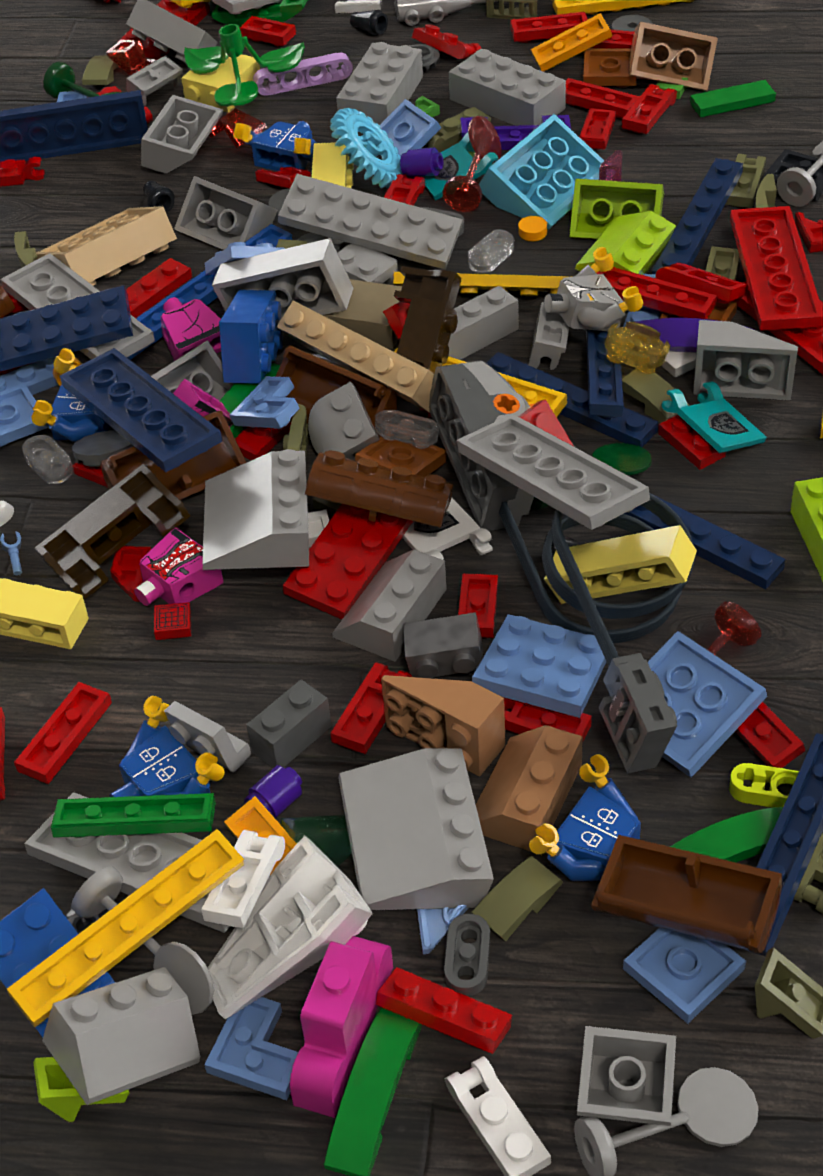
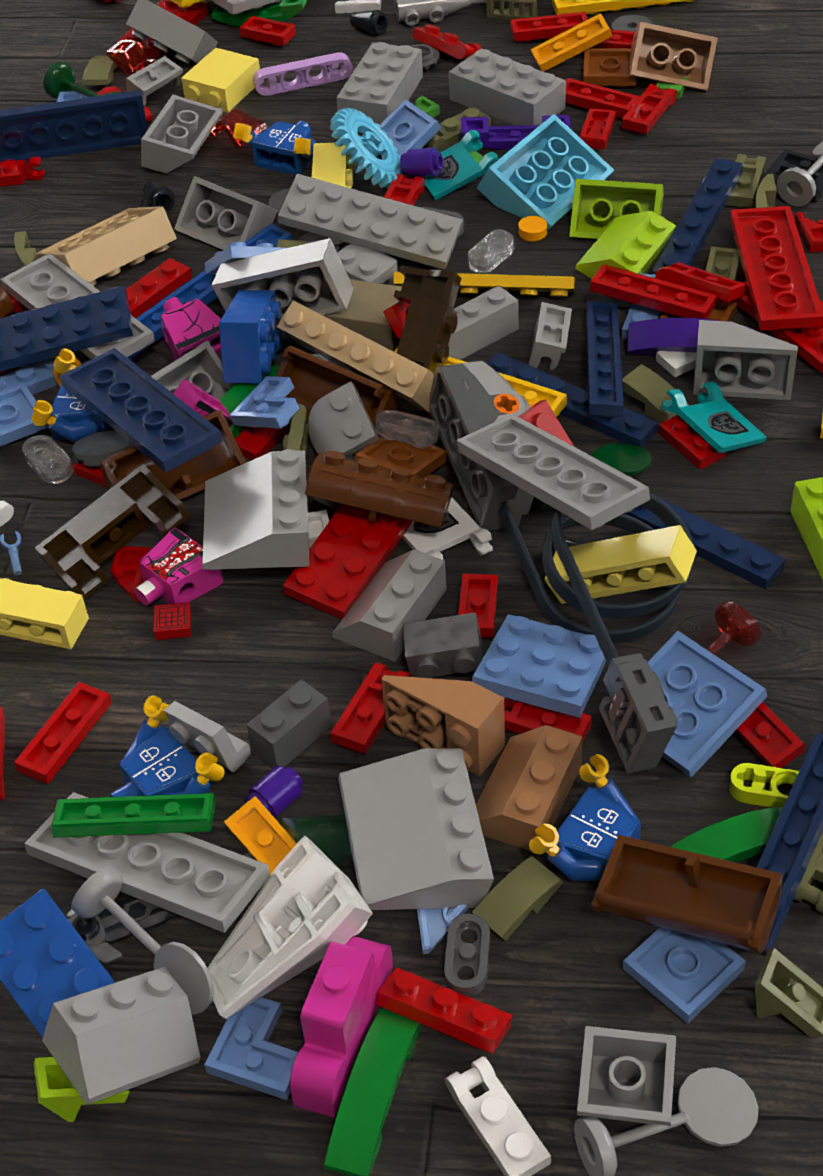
yellow plate [7,829,244,1027] -> none
green plant [184,24,305,107] -> none
white plate [201,830,285,928] -> none
red tile [255,167,311,188] -> none
clear red piece [442,116,502,212] -> none
light grey torso [544,247,643,332] -> none
clear pink slope [599,150,623,181] -> none
clear yellow plate [605,322,670,374] -> none
green tile [690,80,776,117] -> none

